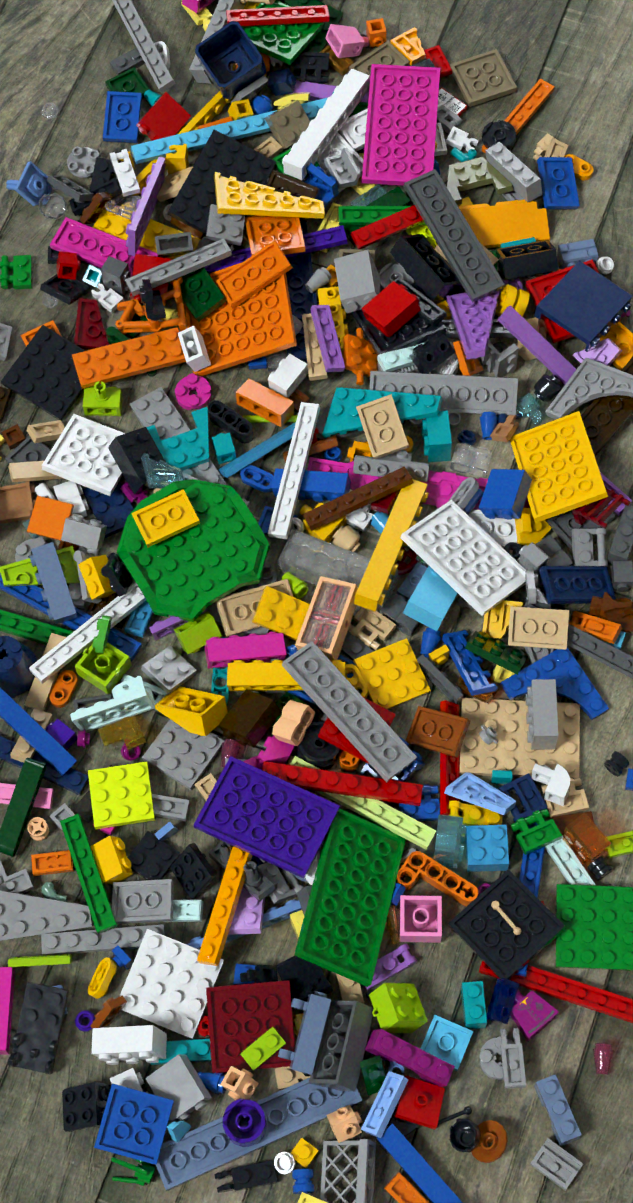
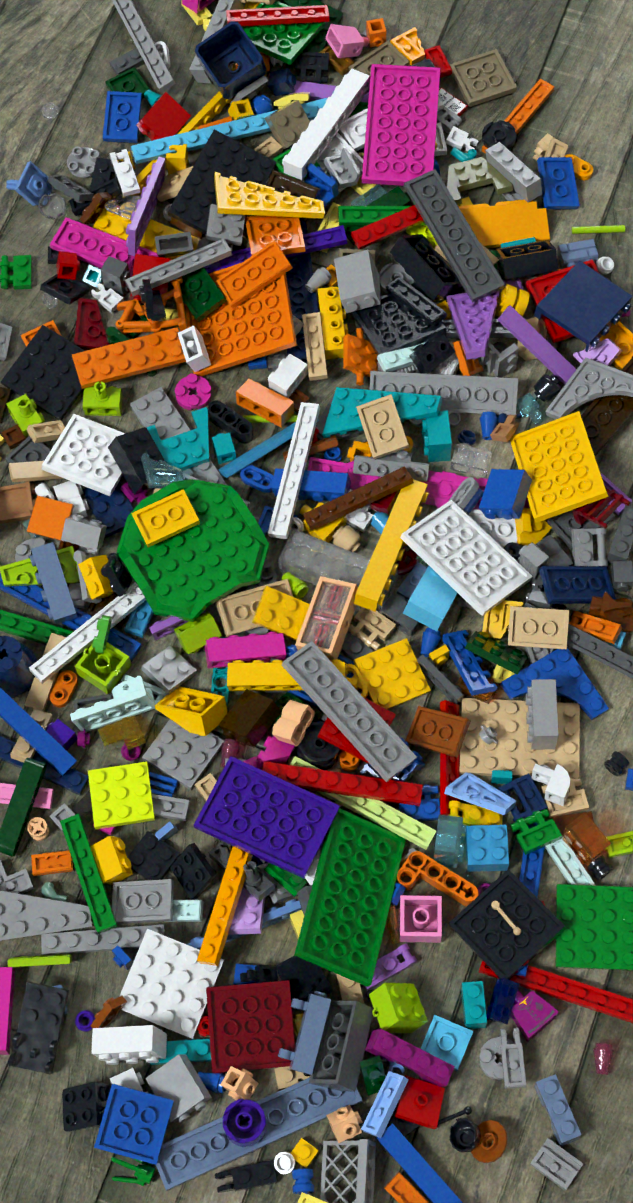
yellow plate [88,957,117,999] -> none
medium azure tile [167,1121,191,1143] -> none
lime plate [240,1027,286,1071] -> none
medium lavender plate [310,305,345,372] -> none
red brick [361,281,421,338] -> none
light grey plate [525,570,540,604] -> none
none -> lime brick [6,394,45,438]
none -> blue tile [149,772,178,797]
none -> green plate [264,863,307,897]
none -> lime bar [571,225,625,234]

